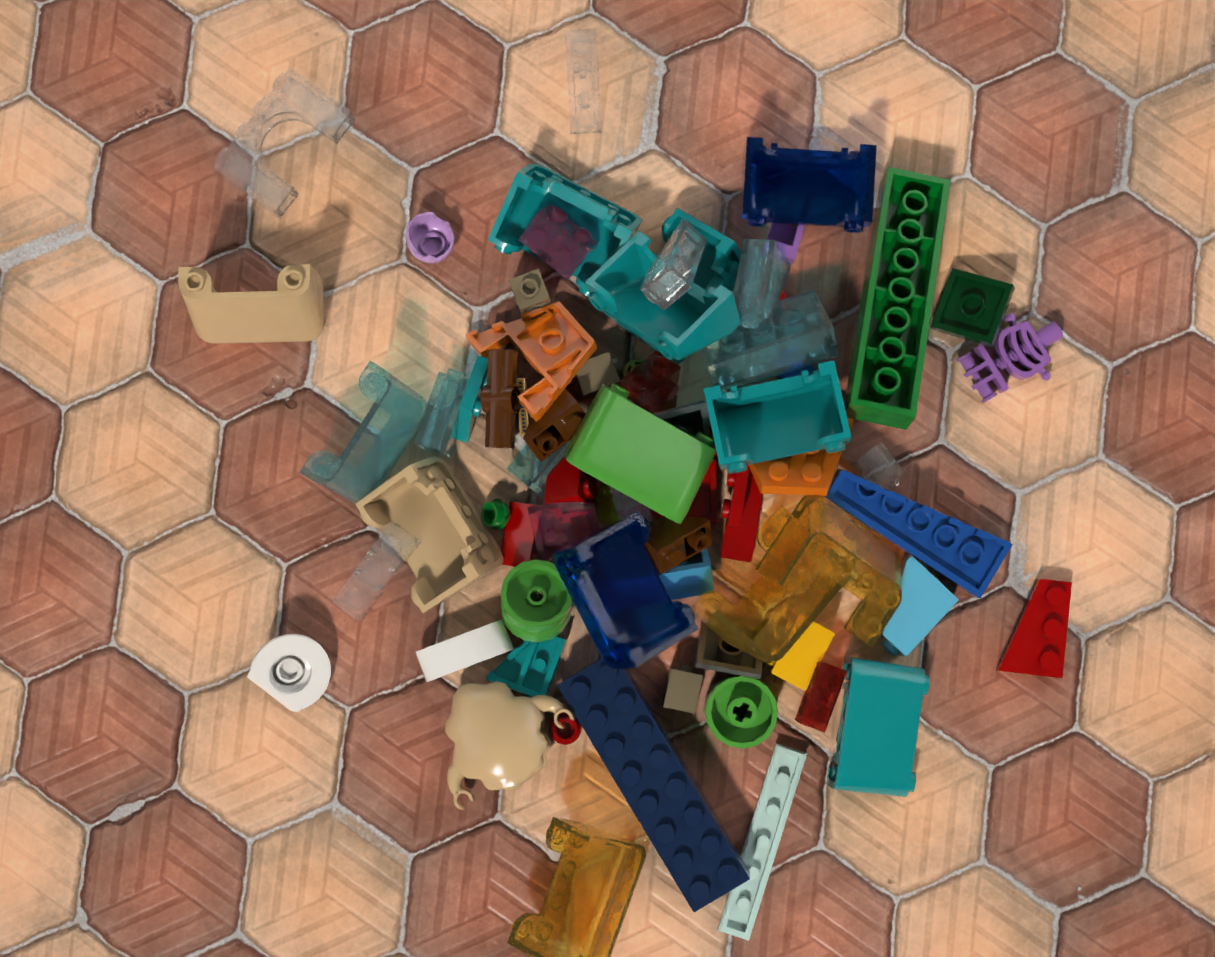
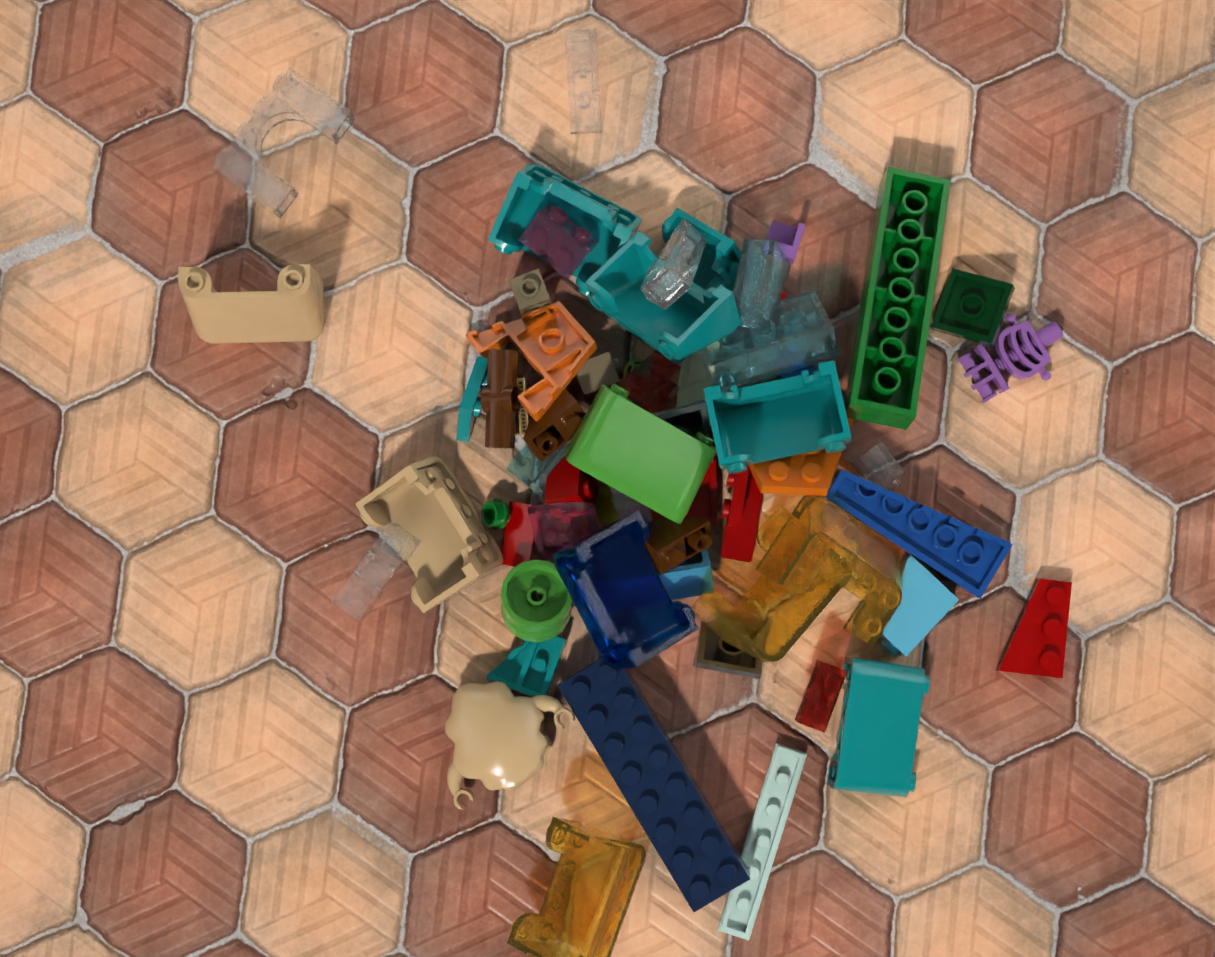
white hat [247,634,331,712] -> none
clear light blue windscreen [299,361,428,504] -> none
lavender hair [406,212,455,264] -> none
clear light blue slope [414,369,469,457] -> none
white beam [416,619,514,682] -> none
red plate [549,712,581,745] -> none
dark tan brick [662,663,703,714] -> none
bright green wheel [703,675,778,749] -> none
clear blue windscreen [741,137,877,233] -> none
yellow brick [766,615,835,691] -> none

